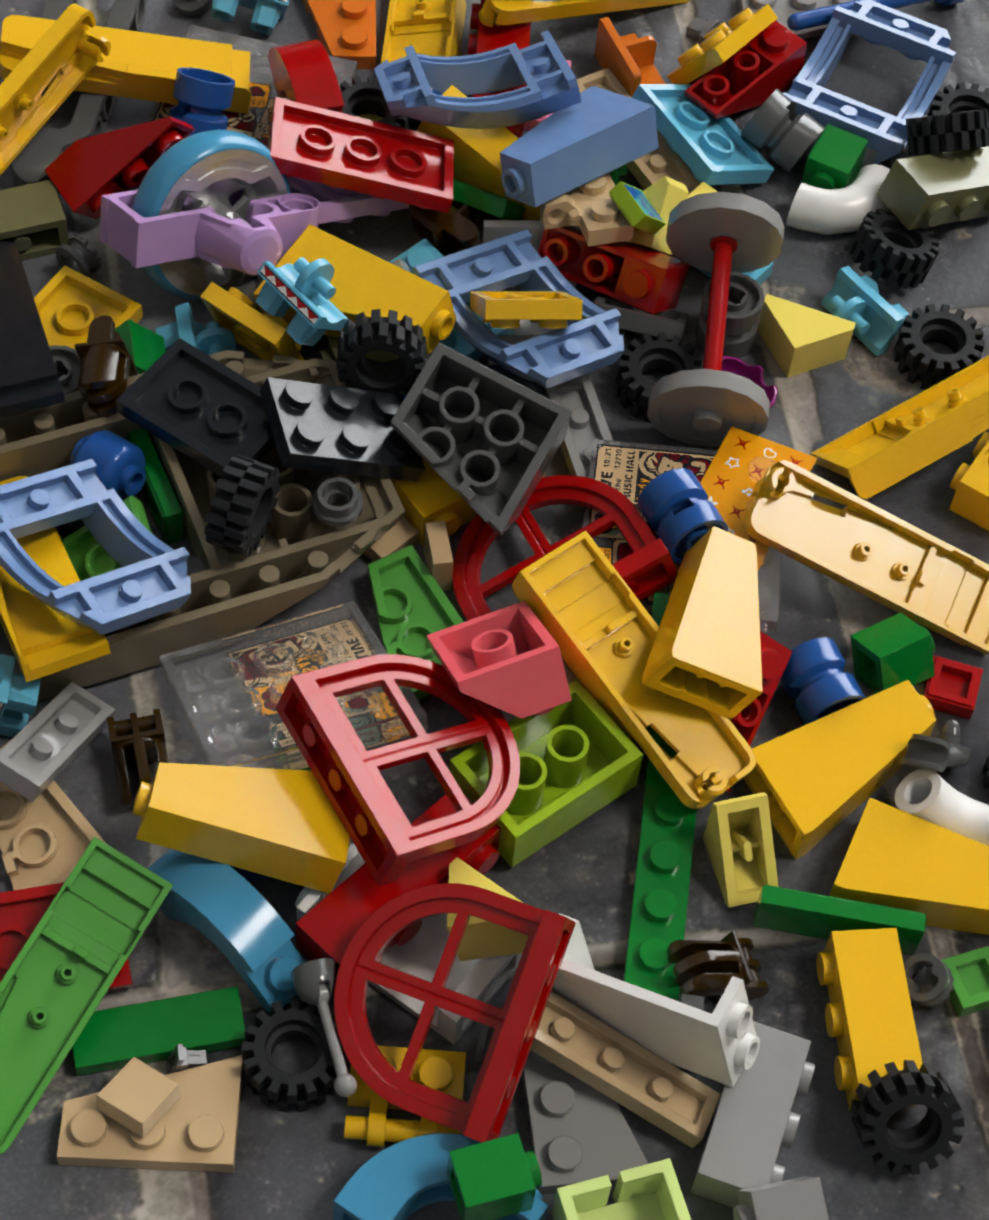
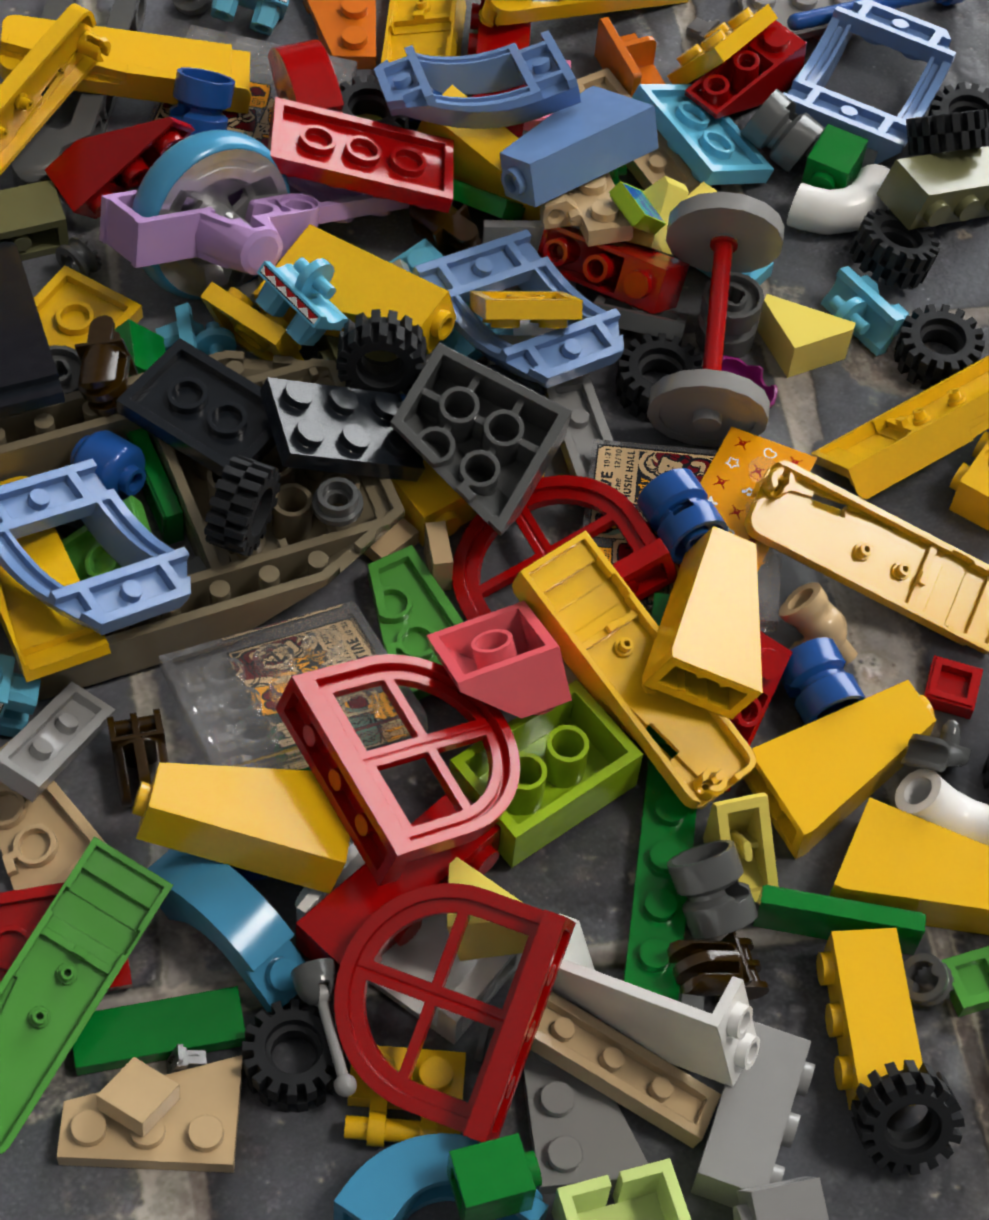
green brick [850,612,935,693] -> none
none -> dark grey wheel [667,840,758,939]
none -> tan piece [778,582,858,665]

